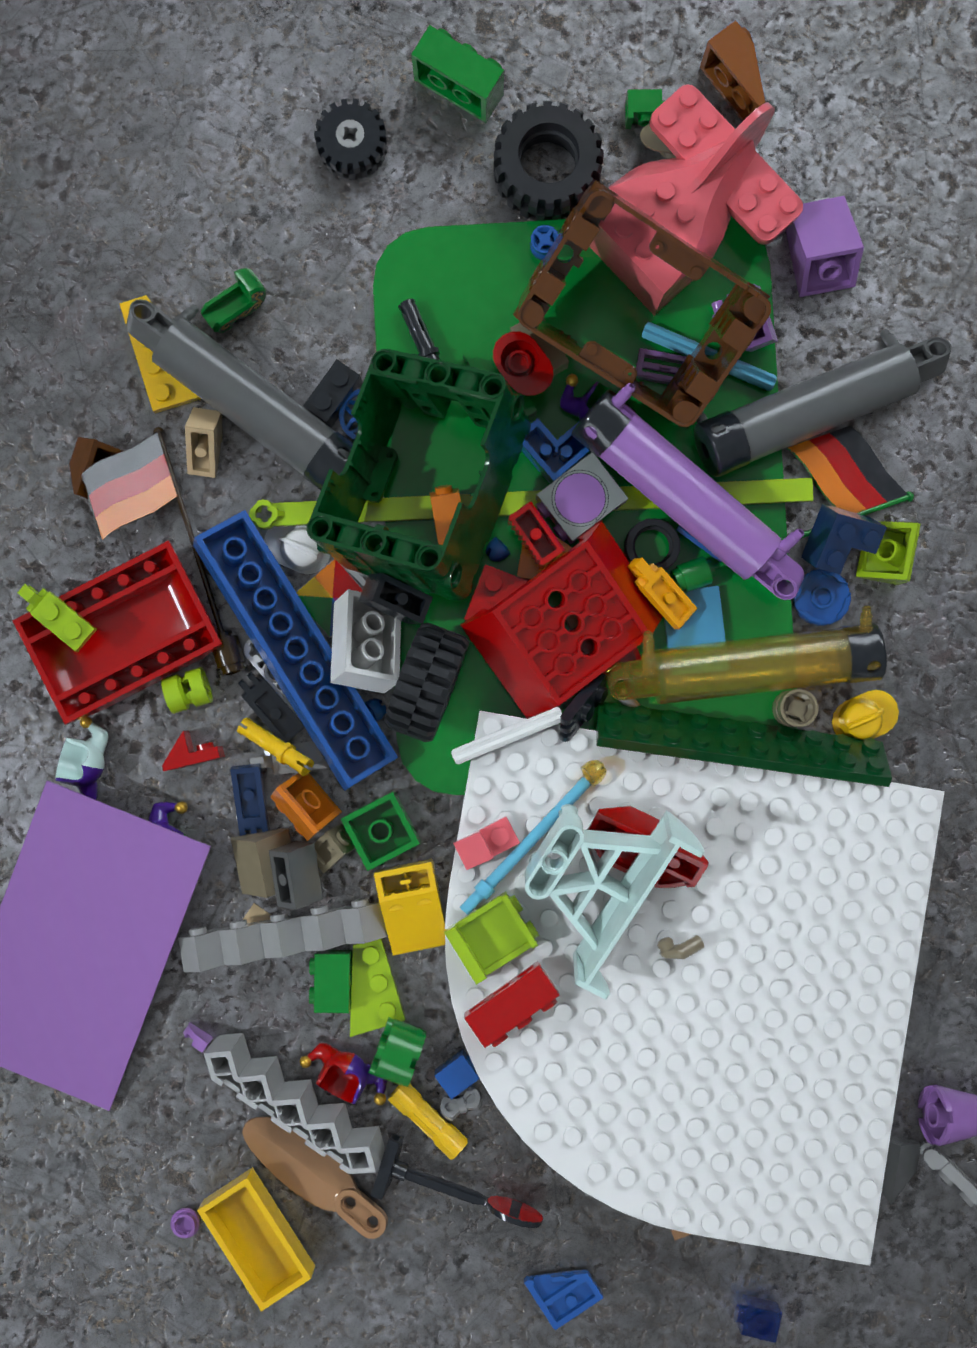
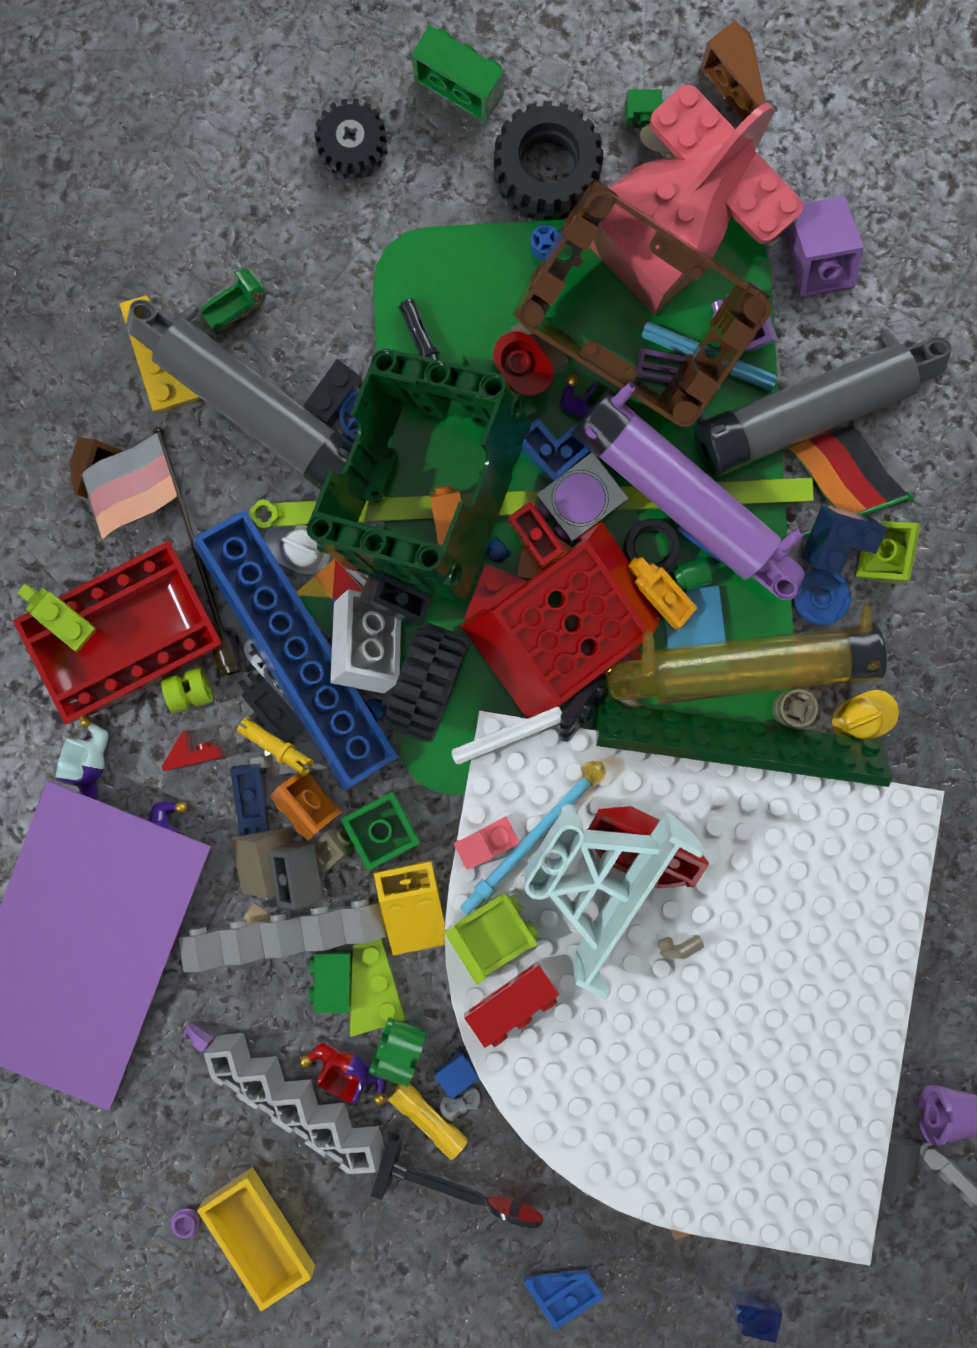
tan slope [185,407,223,478] -> none
medium nougat plant [242,1116,388,1239] -> none

